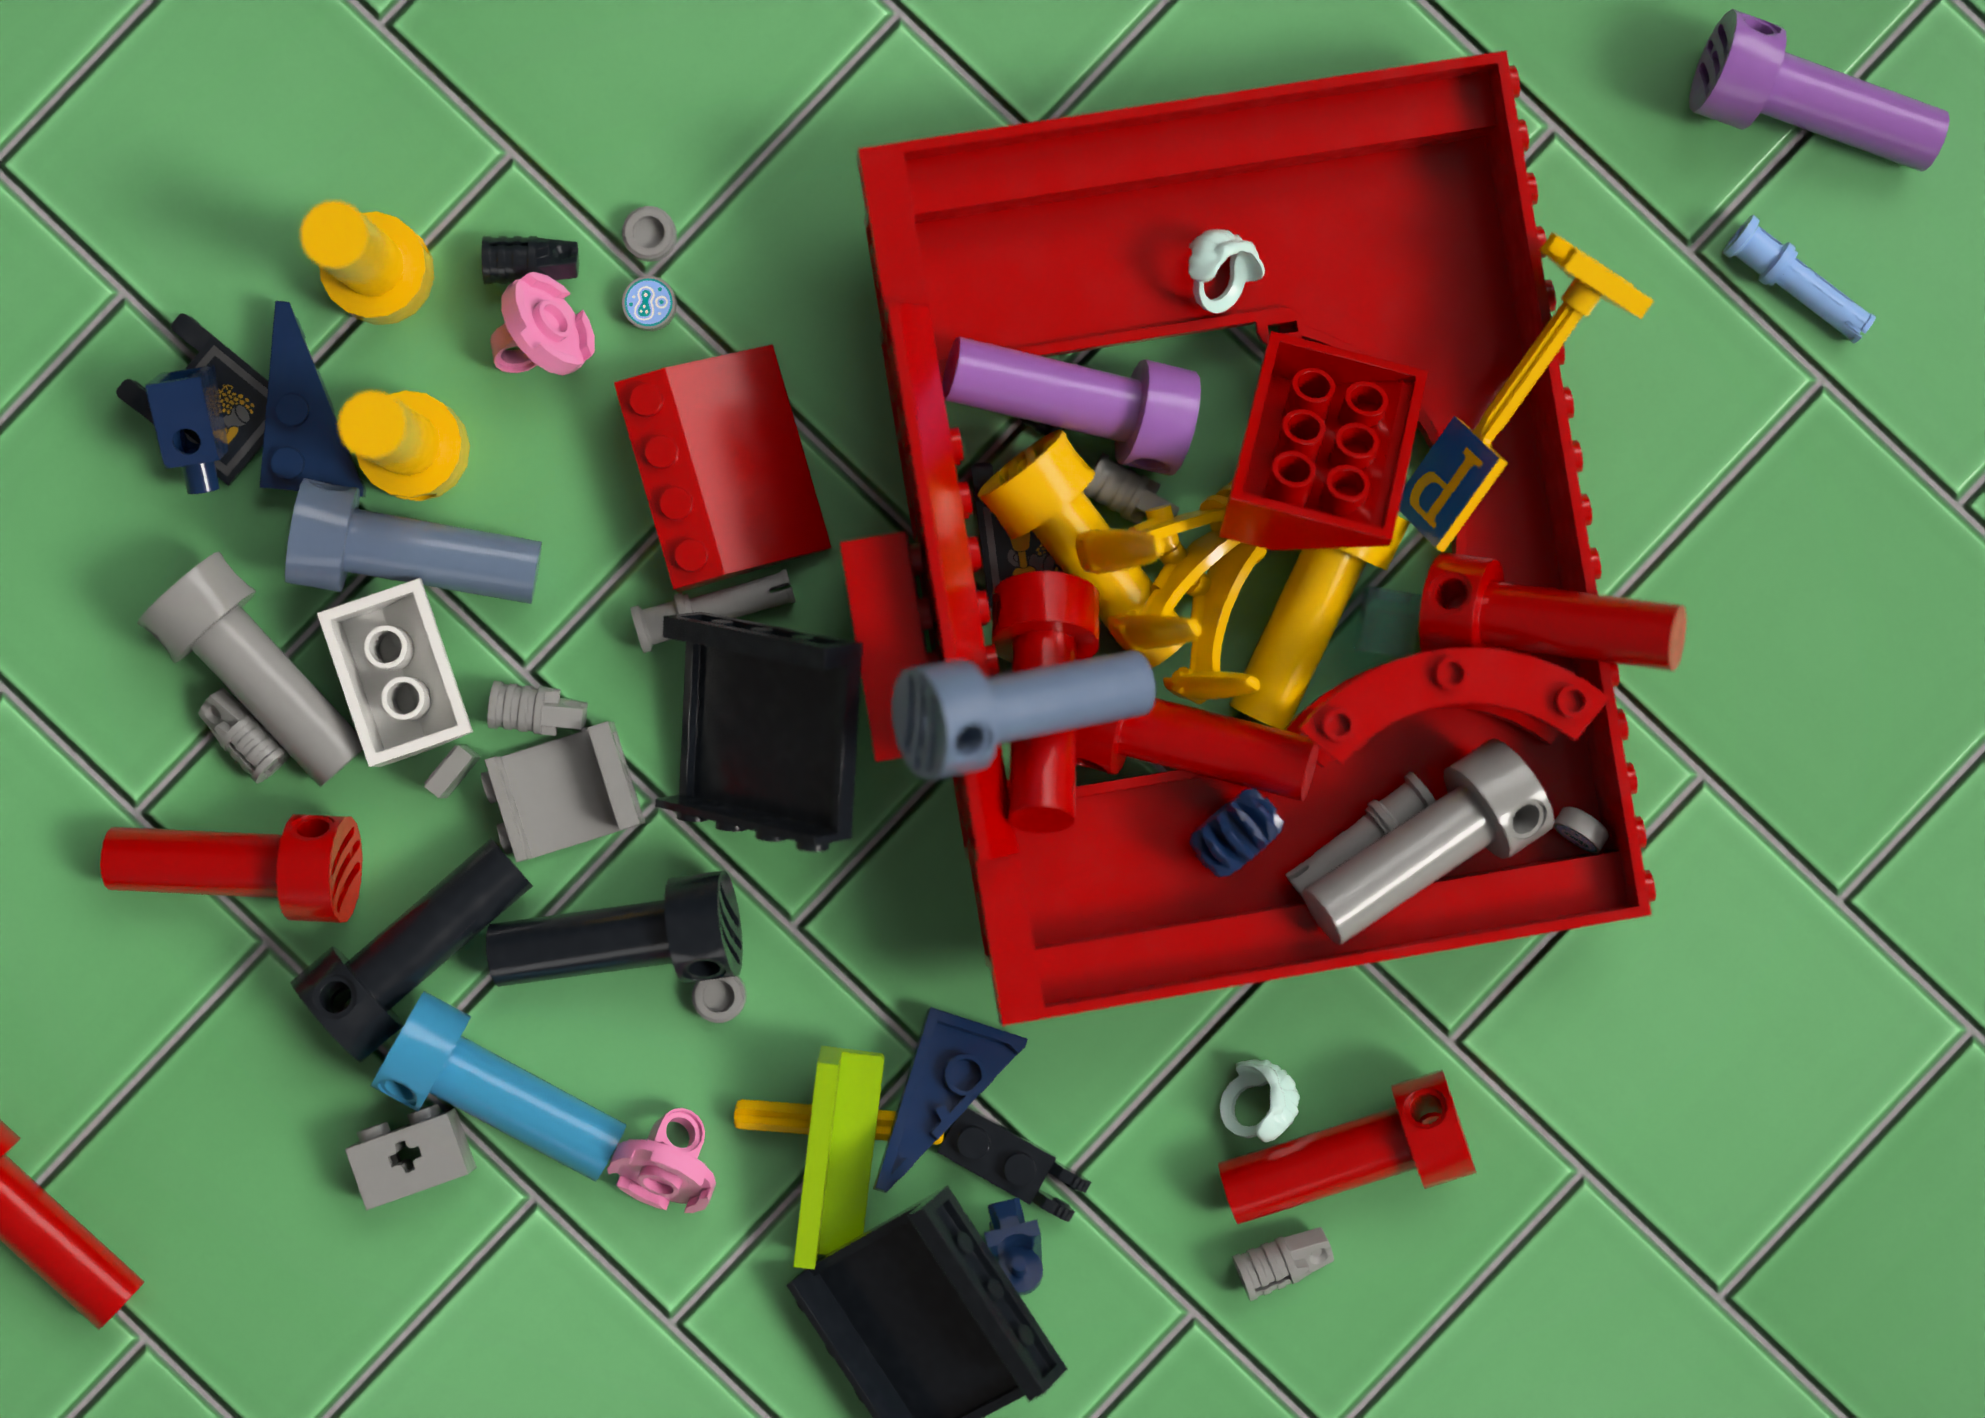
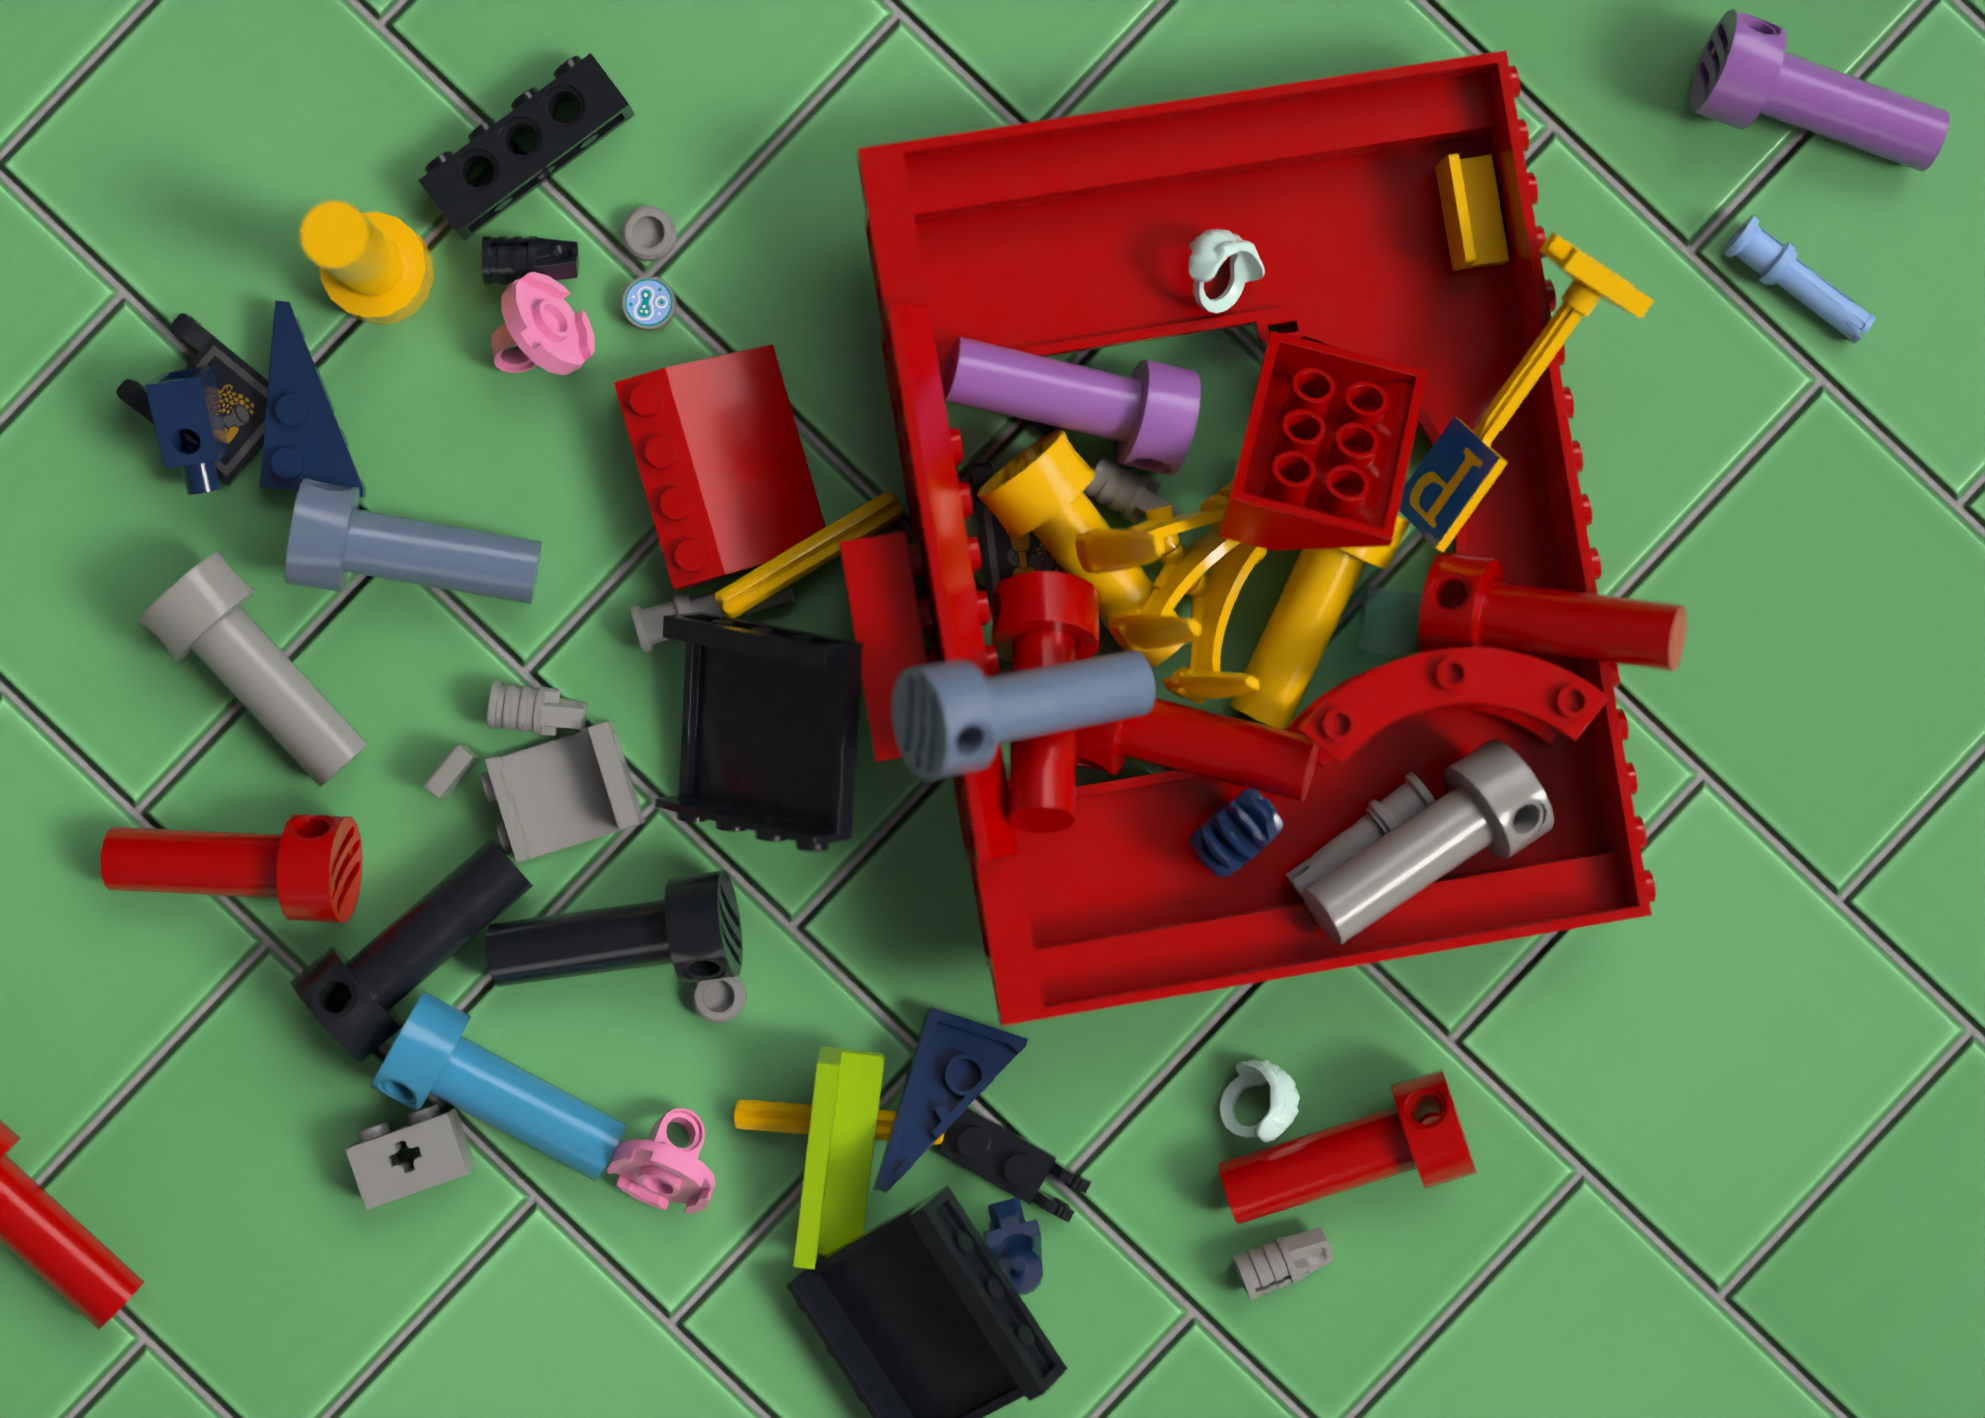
light grey hinge [198,688,290,784] -> none
white slope [317,578,473,767] -> none
yellow piece [338,390,470,502] -> none
light grey tile [1553,807,1609,854] -> none
none -> black brick [418,53,635,240]
none -> yellow axle [714,492,904,619]
none -> yellow panel [1435,154,1509,271]

